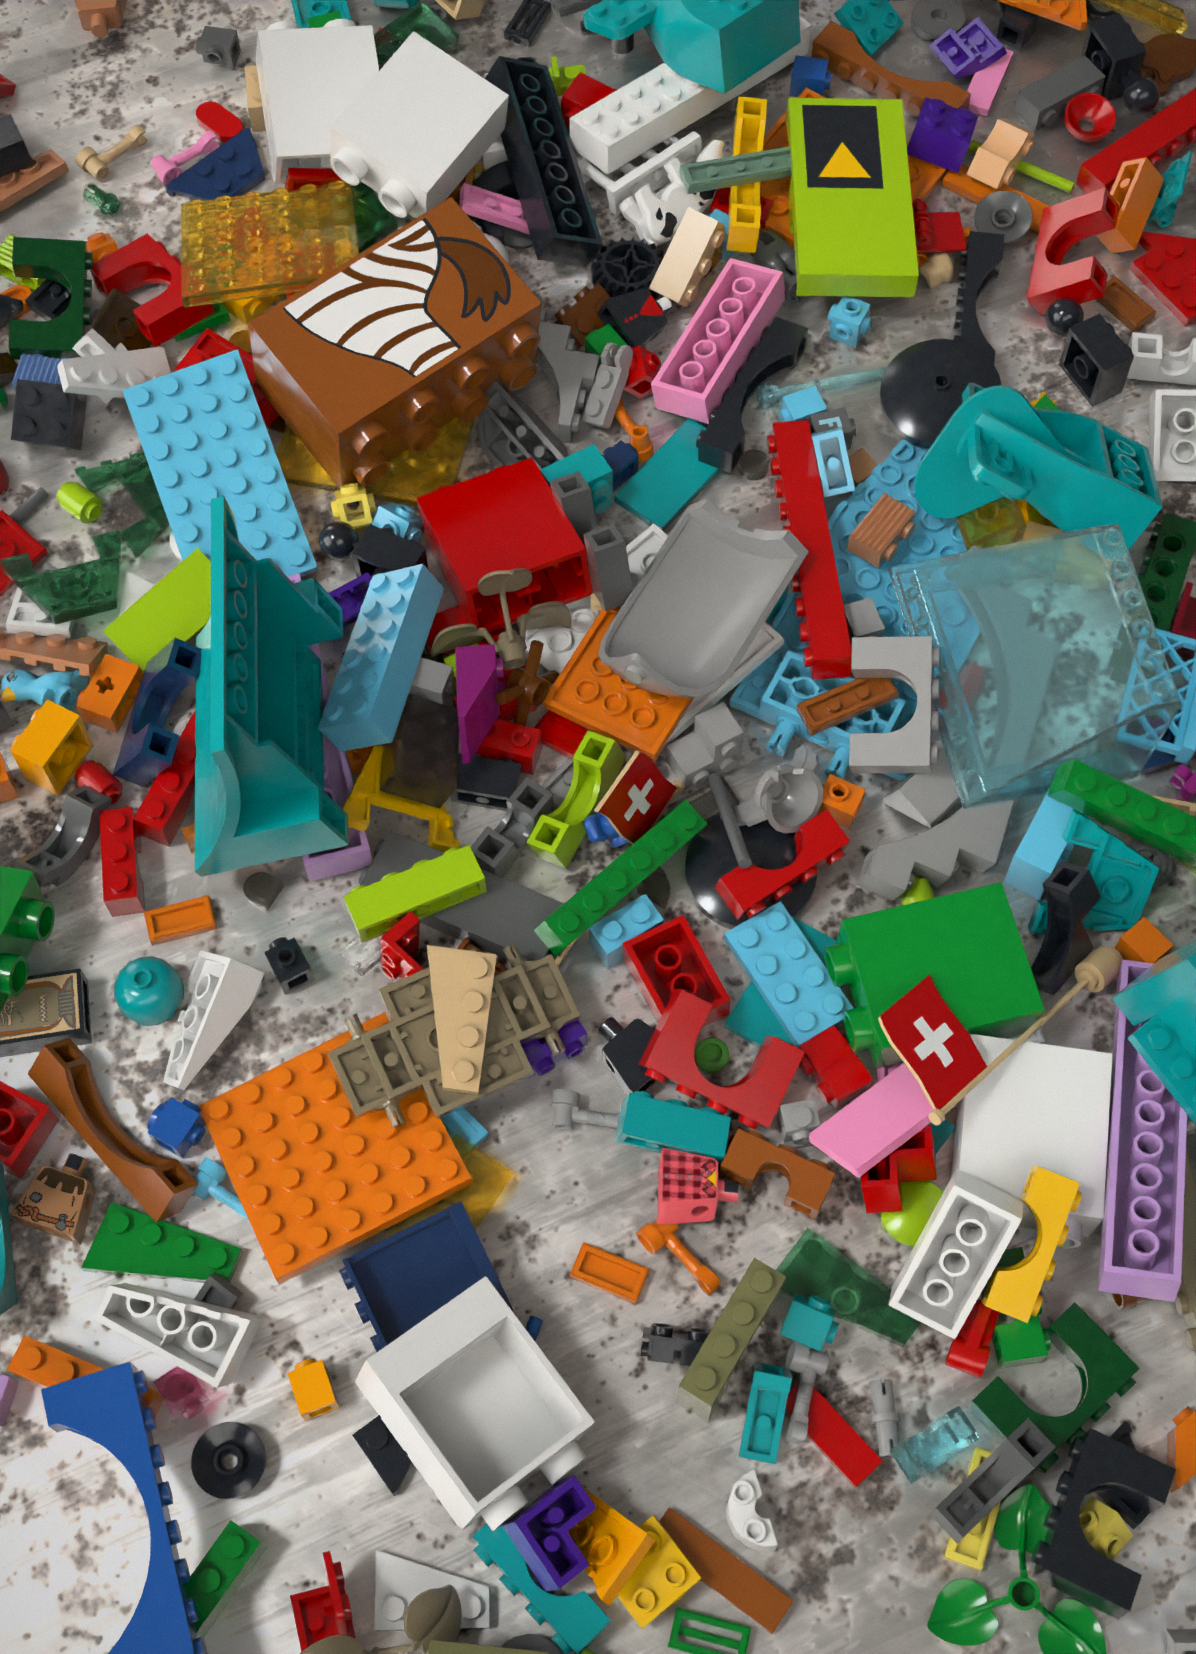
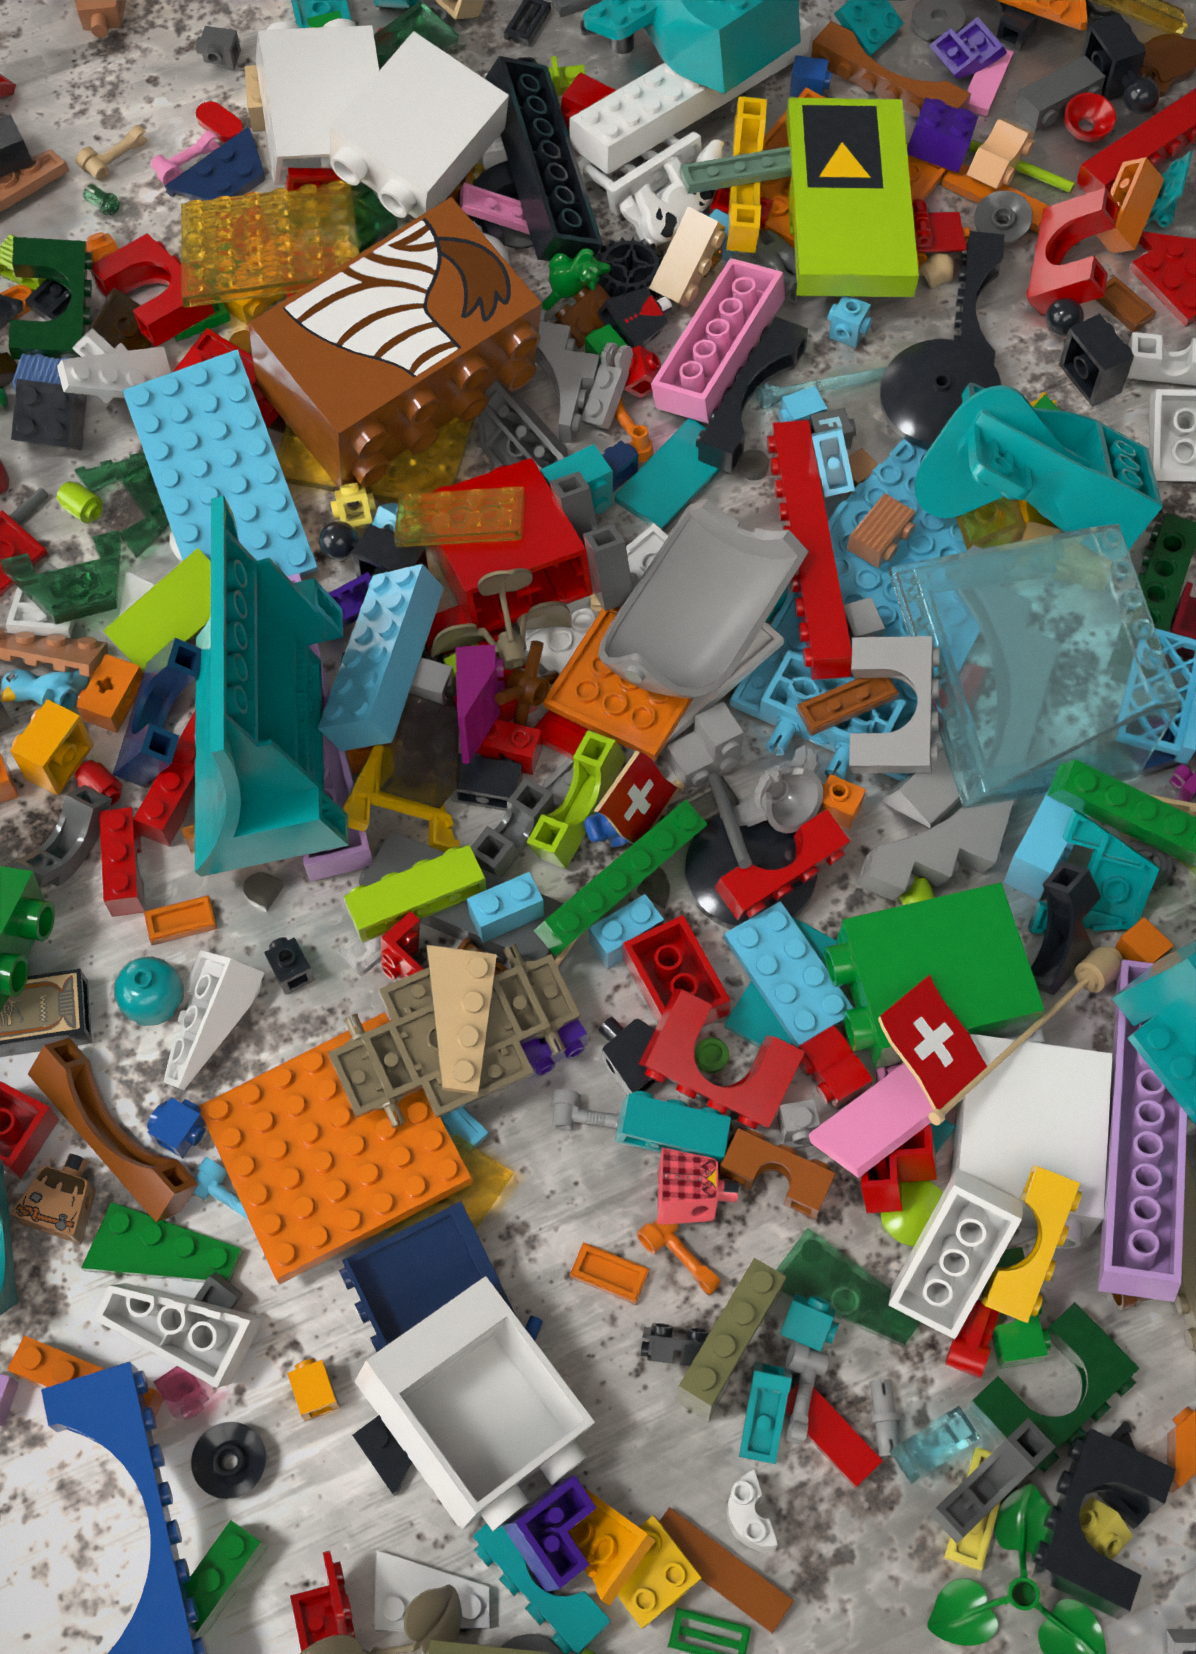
none -> clear yellow plate [394,487,525,547]
none -> medium azure brick [467,872,545,943]
none -> green animal [542,249,611,311]

